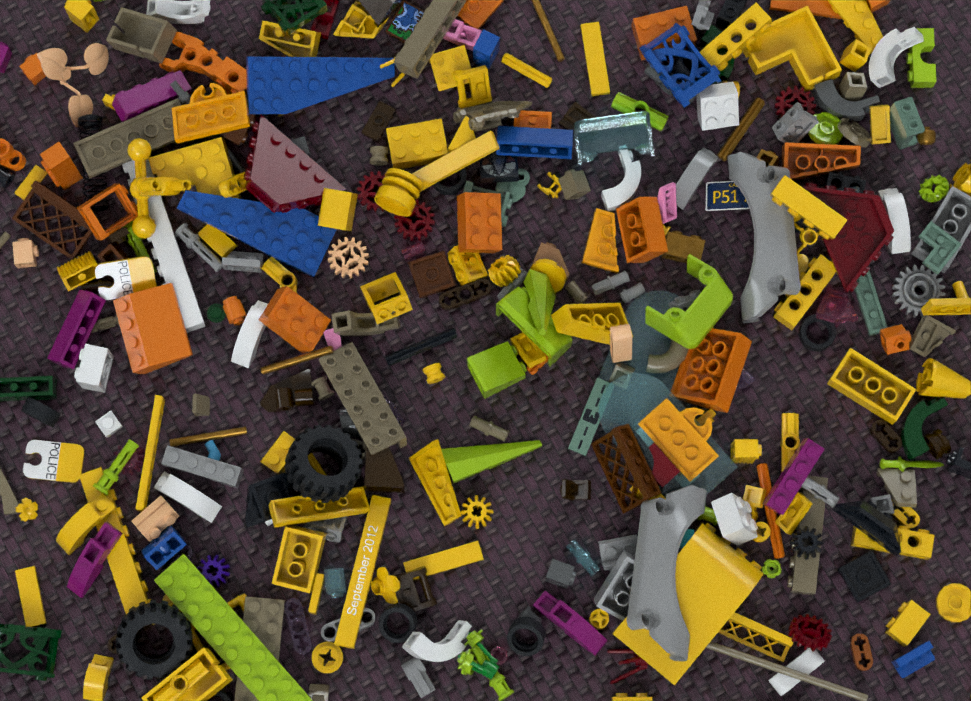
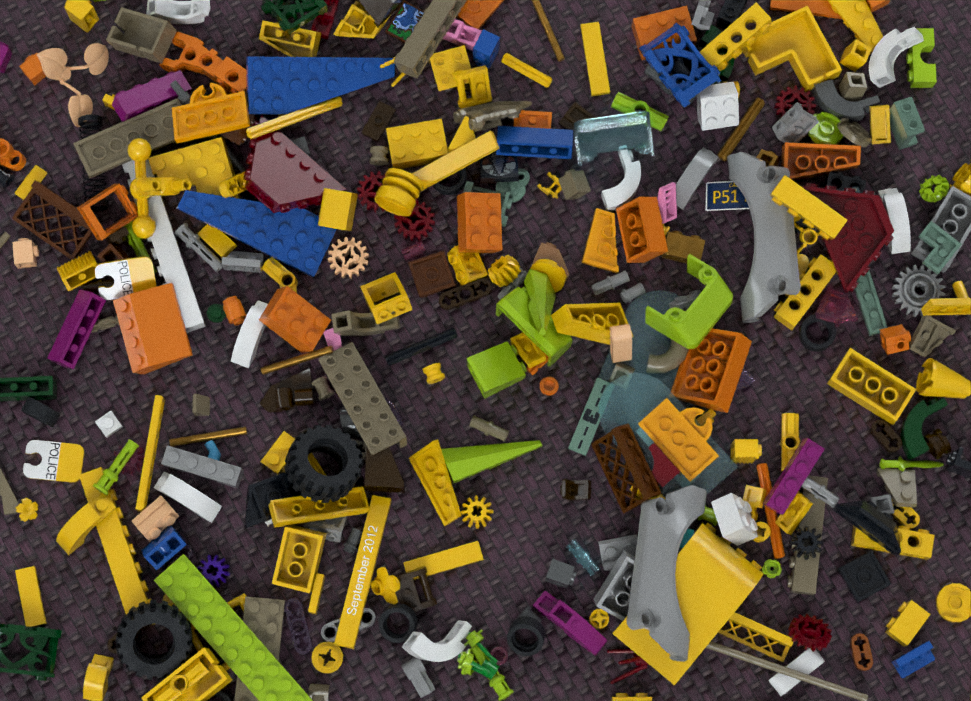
orange wedge [40,142,83,190] -> none
magenta slope [67,522,123,598] -> none
white brick [74,344,114,393] -> none
clear light blue brick [324,568,347,598] -> none
dark tan pin [565,280,588,304] -> none
pearl gold piece [917,127,936,145] -> none
none -> yellow axle [246,96,343,139]
none -> dark grey pin [343,528,363,554]
none -> orange plate [539,376,559,396]

